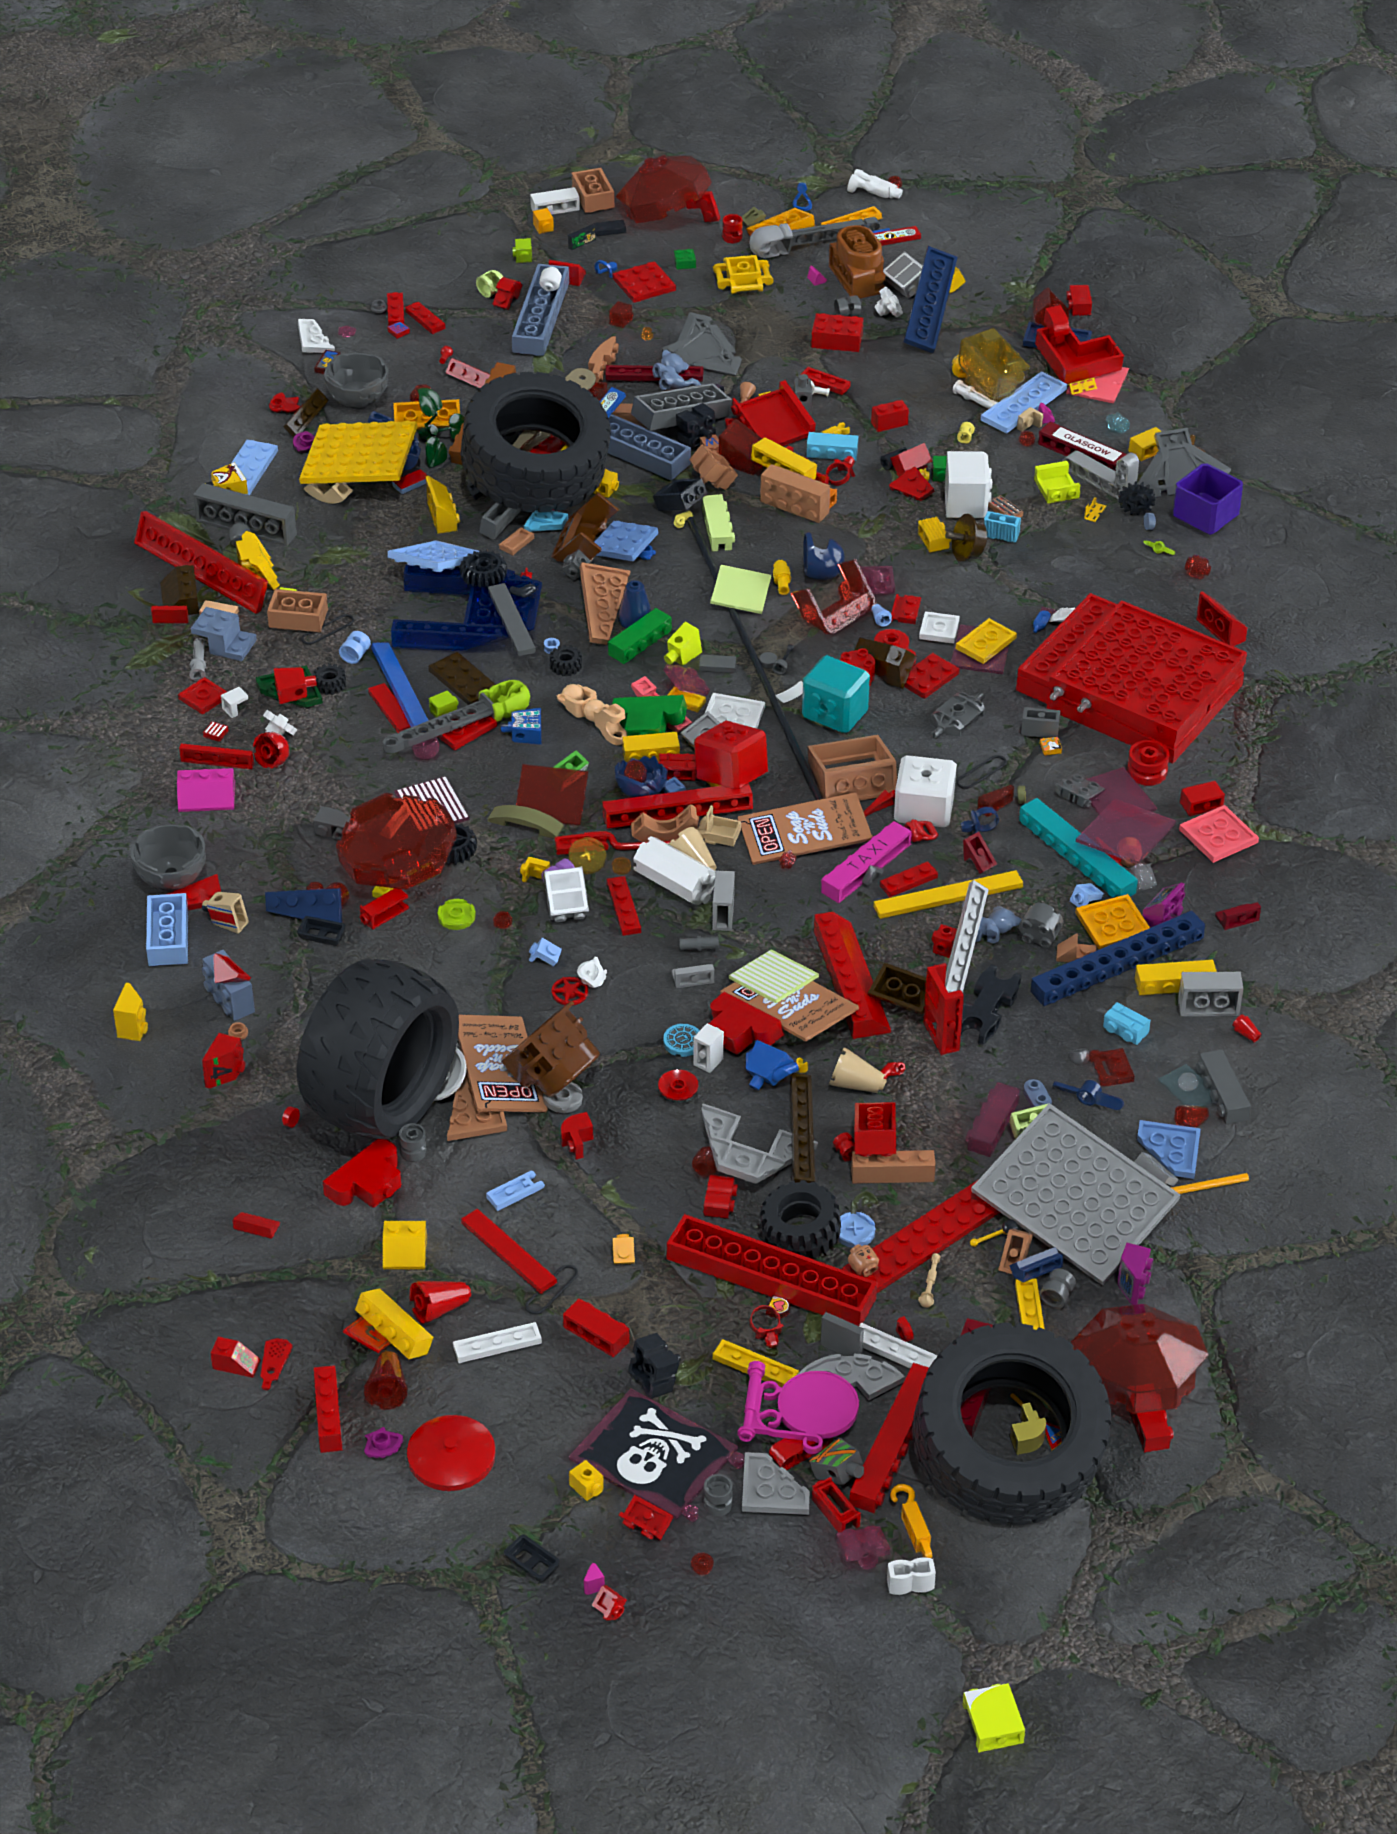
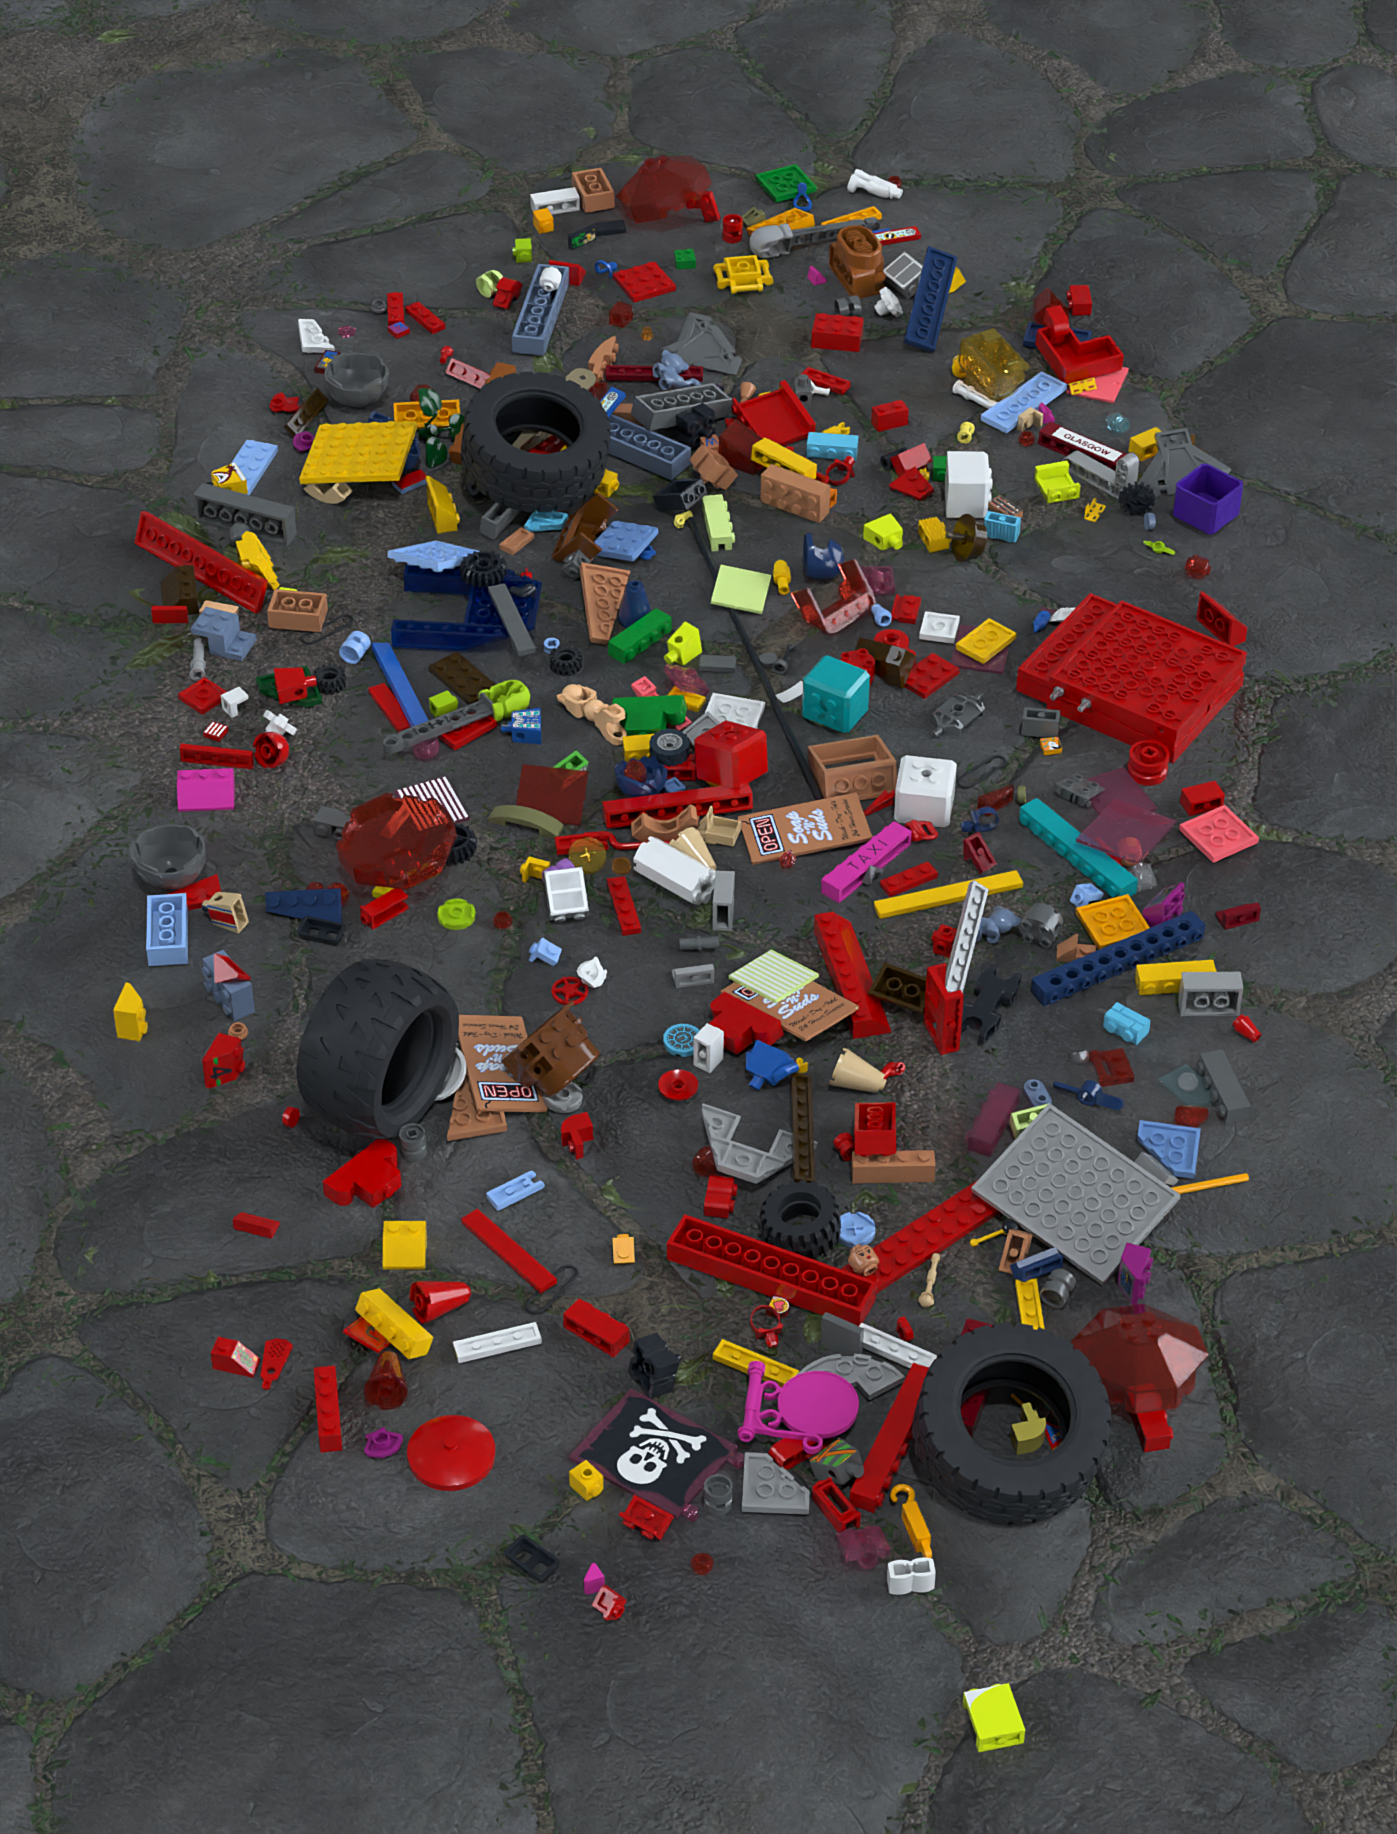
none -> black wheel [649,728,690,766]
none -> green plate [755,164,817,203]
none -> neon yellow torso [863,514,903,550]

